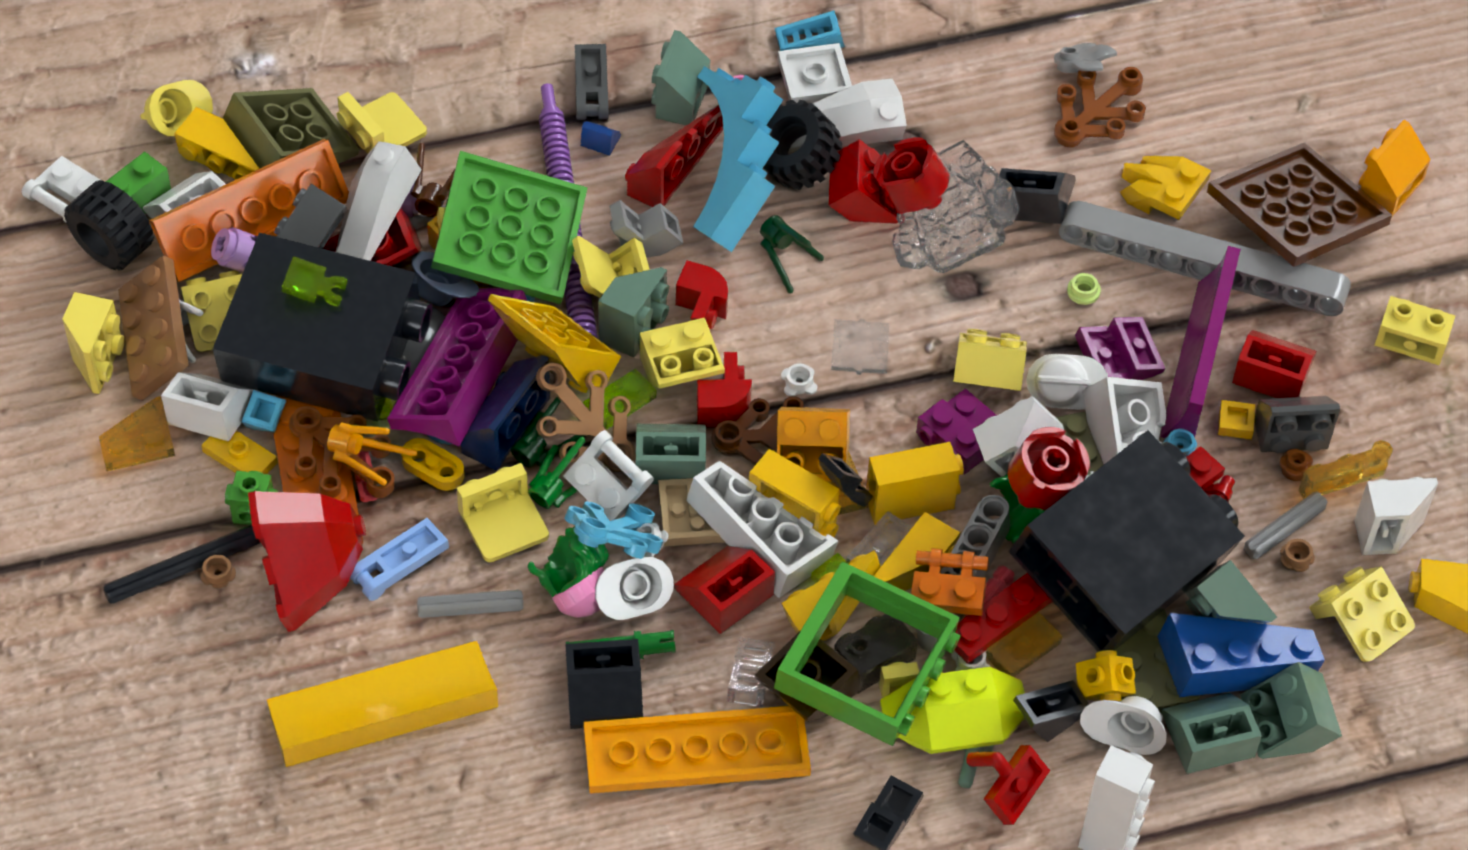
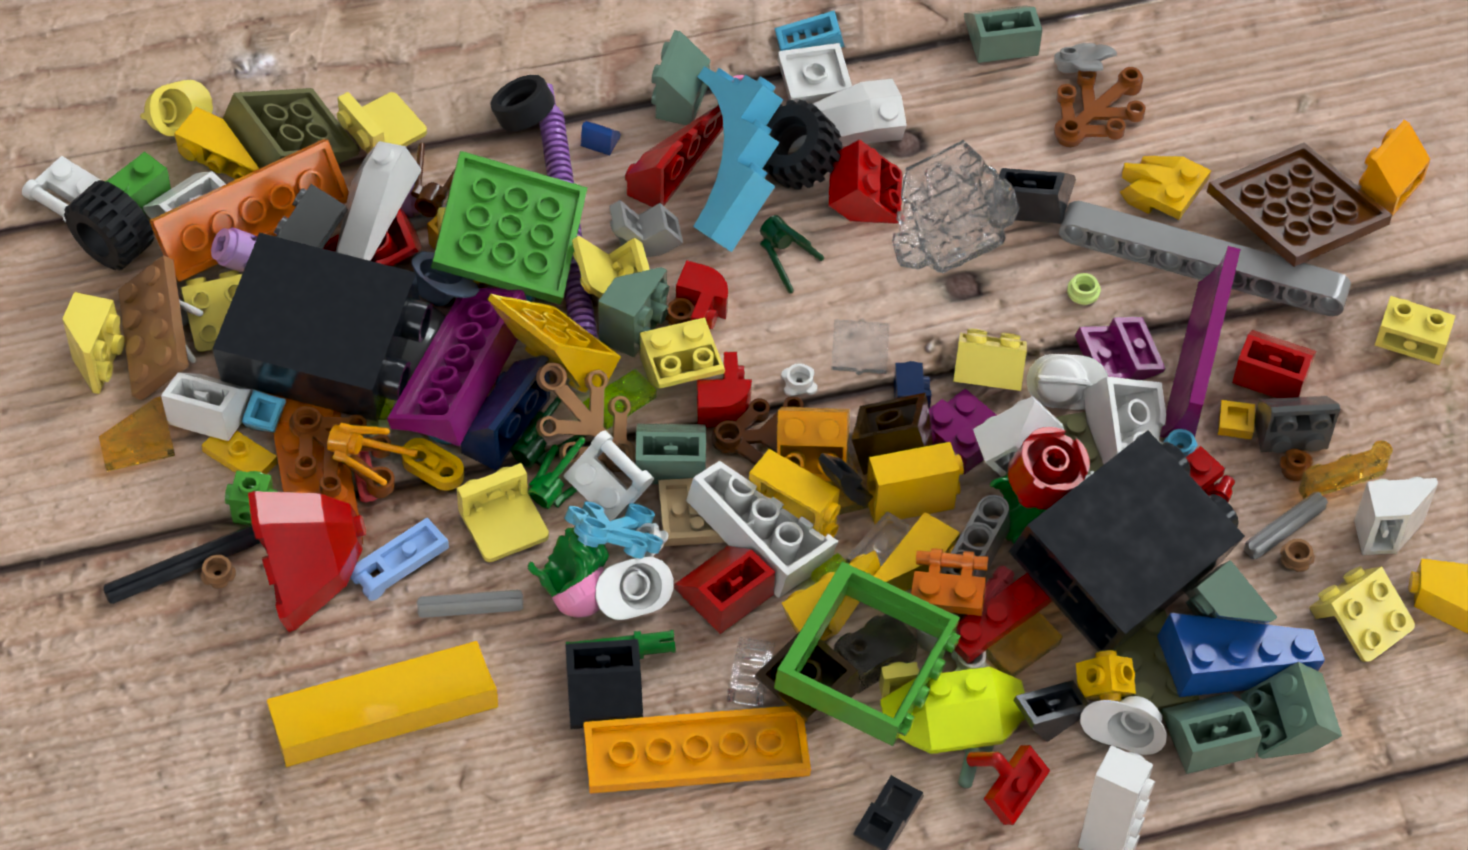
clear neon green plate [281,256,348,306] -> none
dark grey plate [575,44,609,120] -> none
red brick [873,137,950,214] -> none
none -> black tyre [490,75,555,131]
none -> dark orange plate [665,298,695,326]
none -> dark brown slope [851,393,933,475]
none -> dark blue brick [893,361,932,408]
none -> sand green slope [964,5,1042,63]

